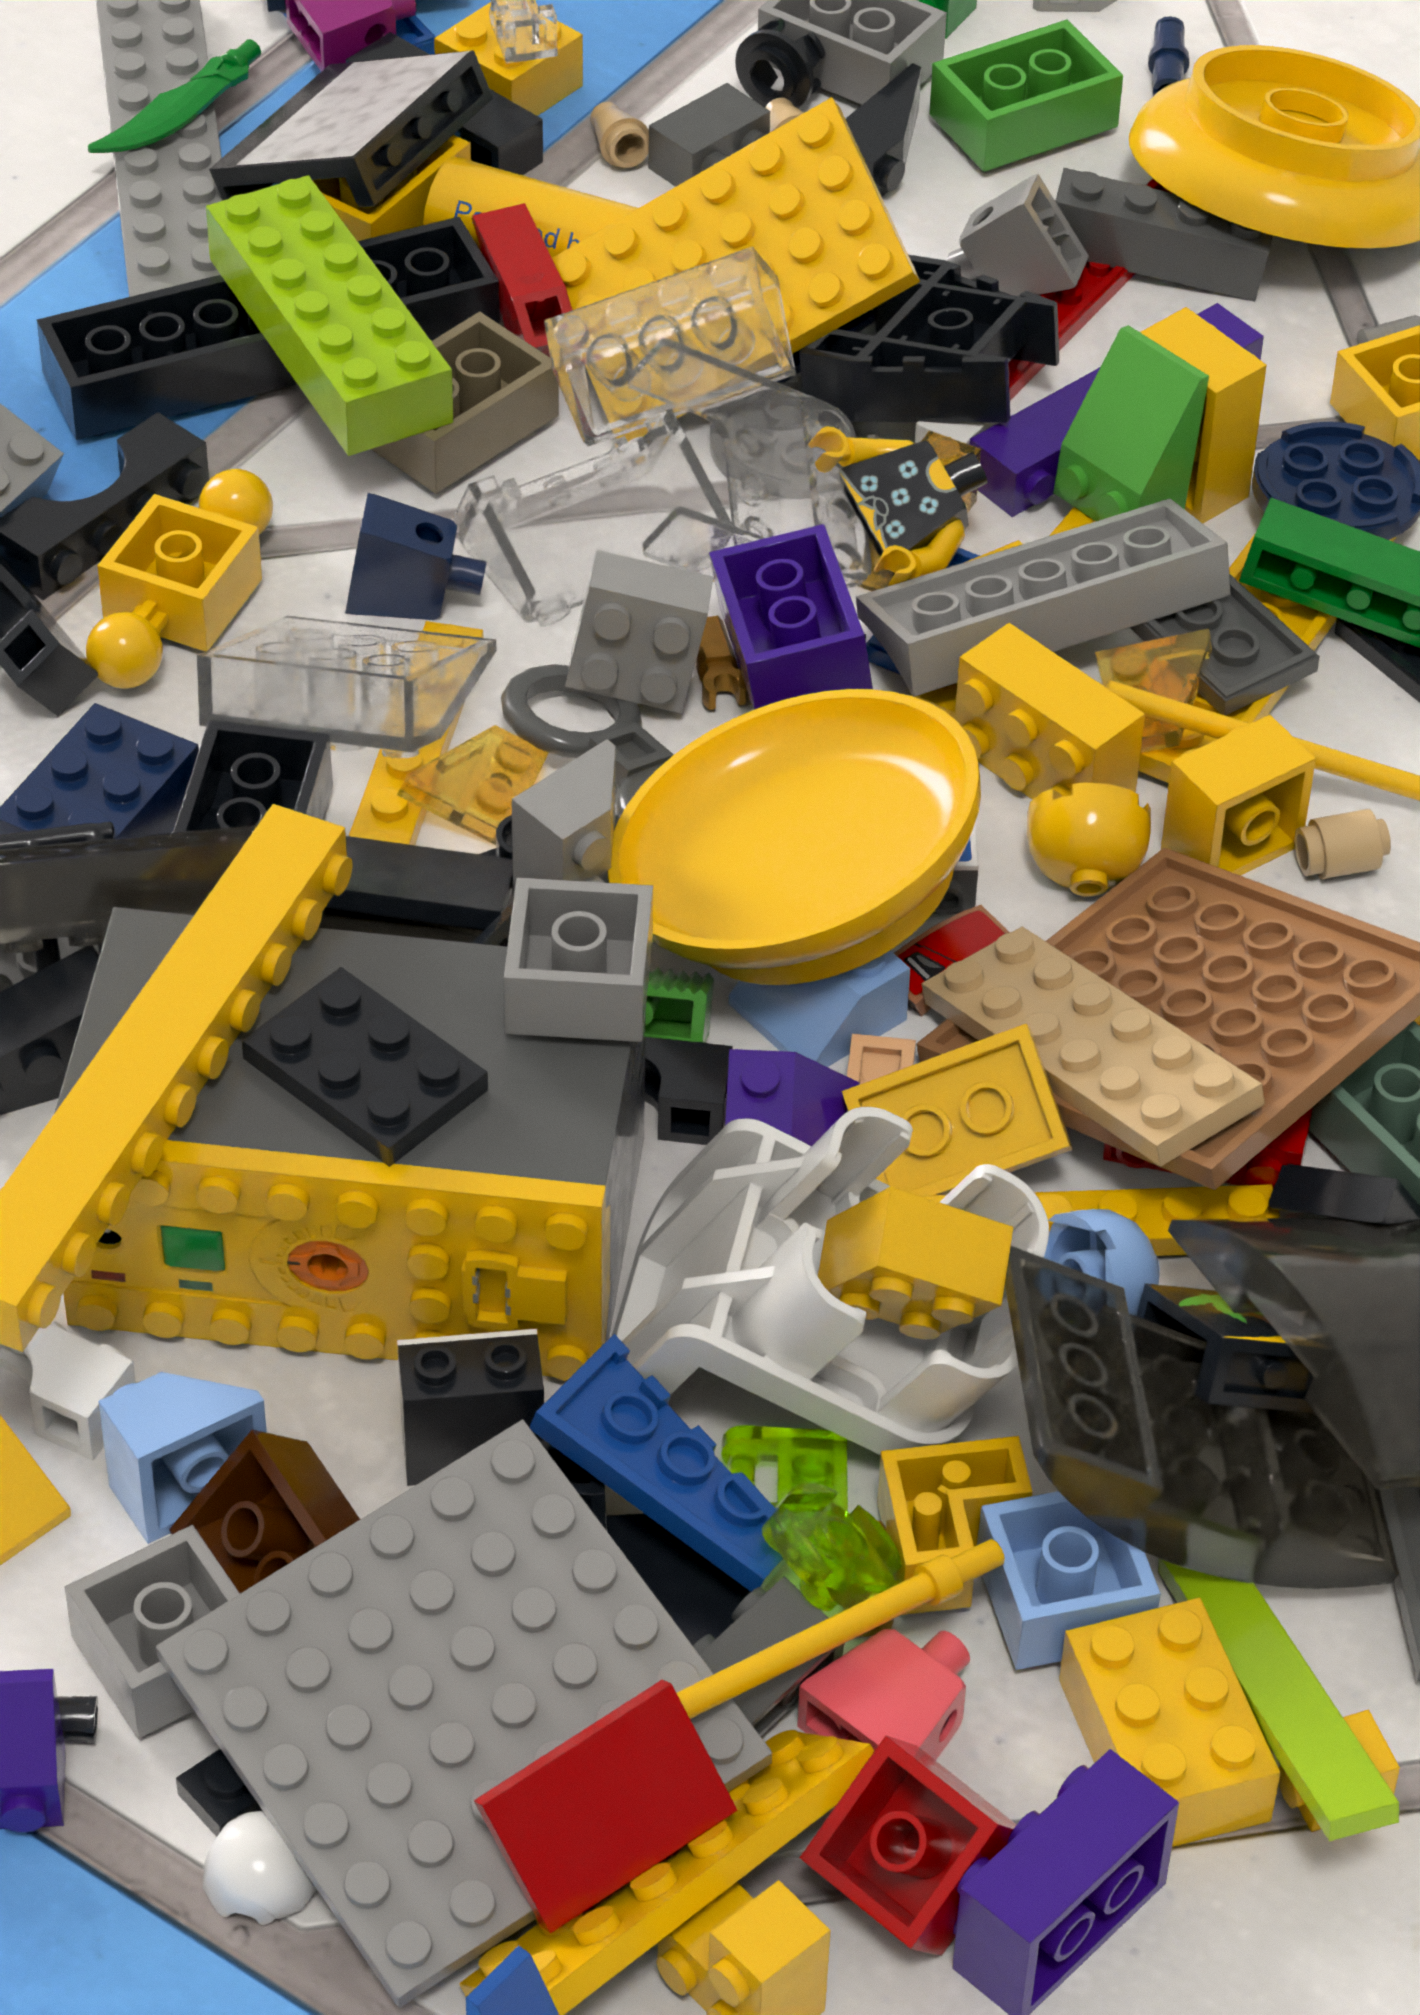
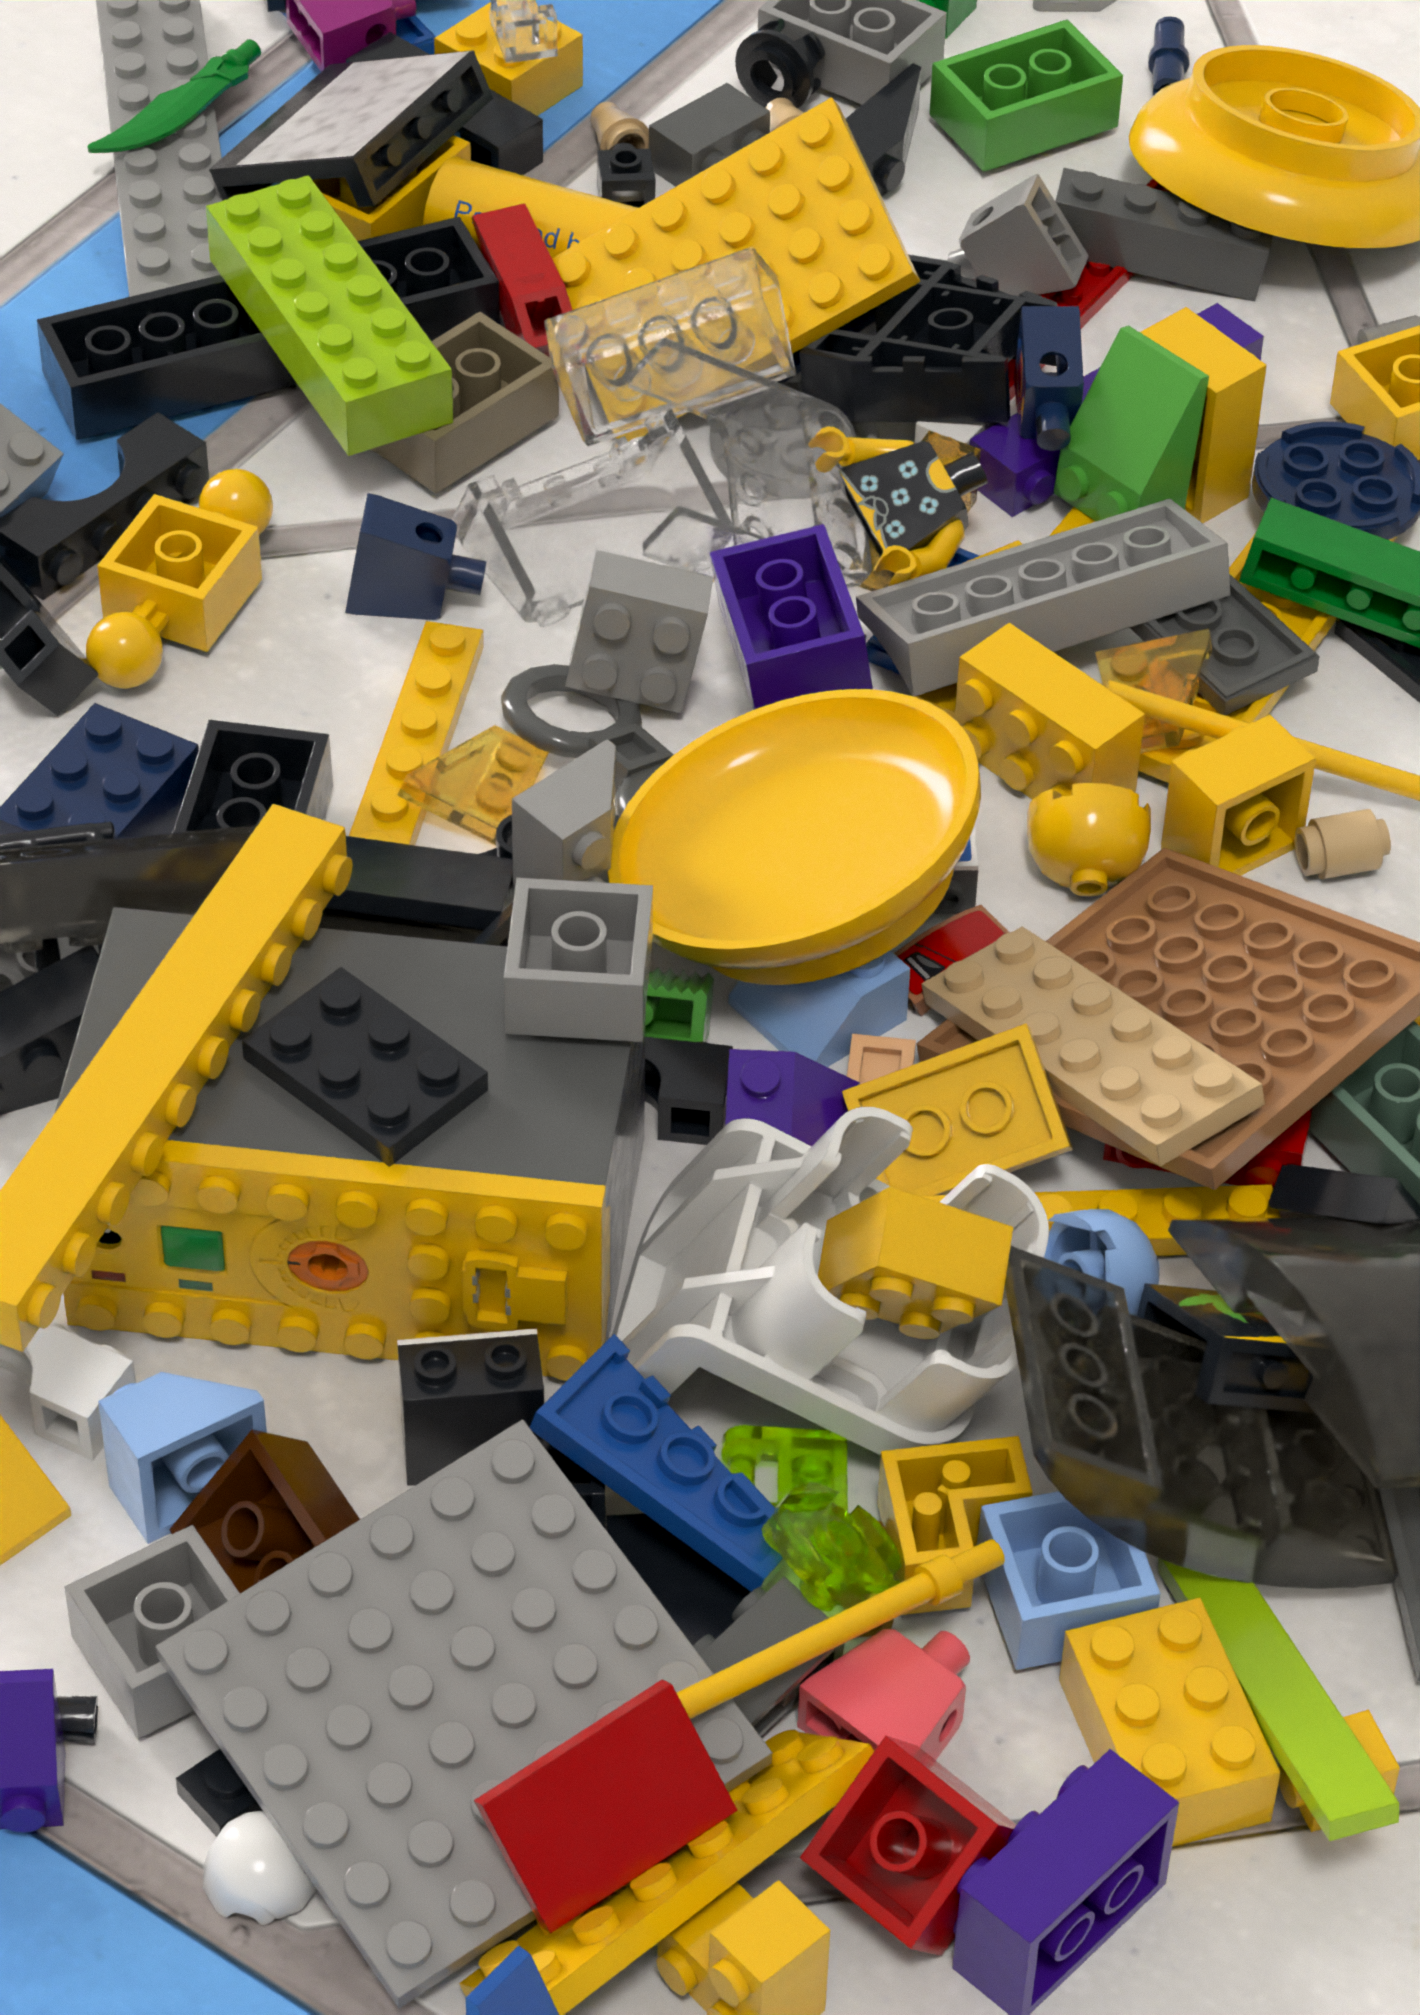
clear slope [197,616,497,758] -> none
pearl gold bar [695,615,747,710] -> none
none -> black brick [597,143,656,208]
none -> dark blue torso [1014,306,1084,451]

